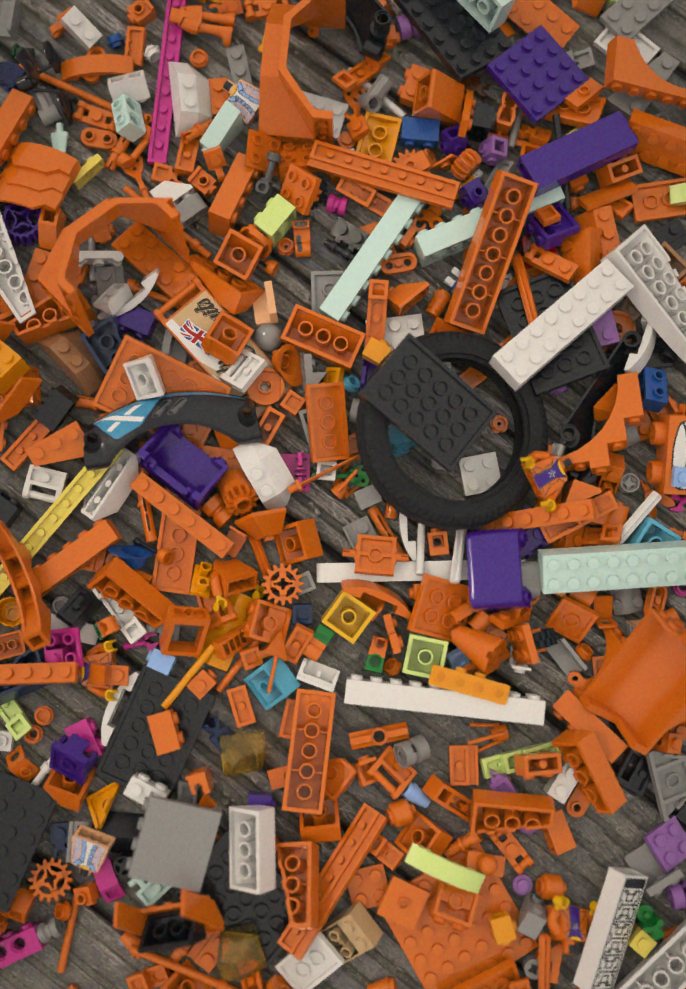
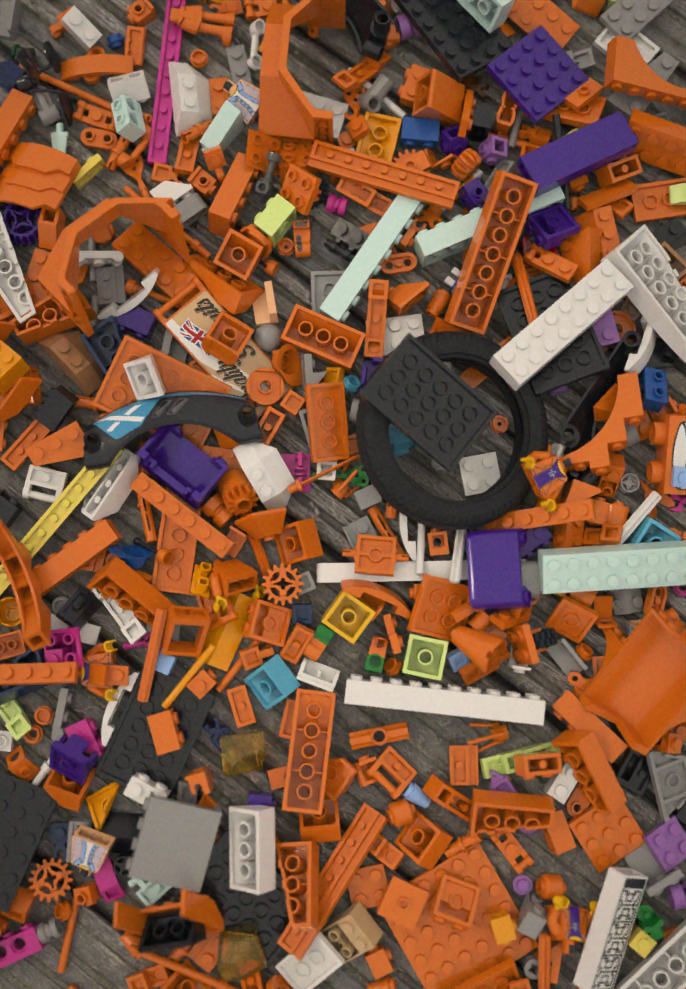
white slope [93,283,133,315] -> none
orange leg [93,615,121,641] -> none
white plate [144,45,161,63] -> none
orange slope [212,626,252,661] -> none
white plate [219,349,268,393] -> none
orange piece [264,629,287,693] -> none
light orange brick [362,337,392,366] -> none
light grey wheel [393,735,431,769] -> none
yellowish green slope [404,842,486,894] -> none
light orange bracket [428,665,510,705] -> none
orange tile [464,850,506,877] -> none
orange tile [534,204,561,227] -> none
orange slope [540,490,619,544] -> none
none -> light grey hinge [51,686,73,742]
none -> orange axle [137,608,168,703]
none -> white bar [247,19,266,71]
none -> orange brick [365,942,394,980]
none -> orange plate [567,803,646,873]

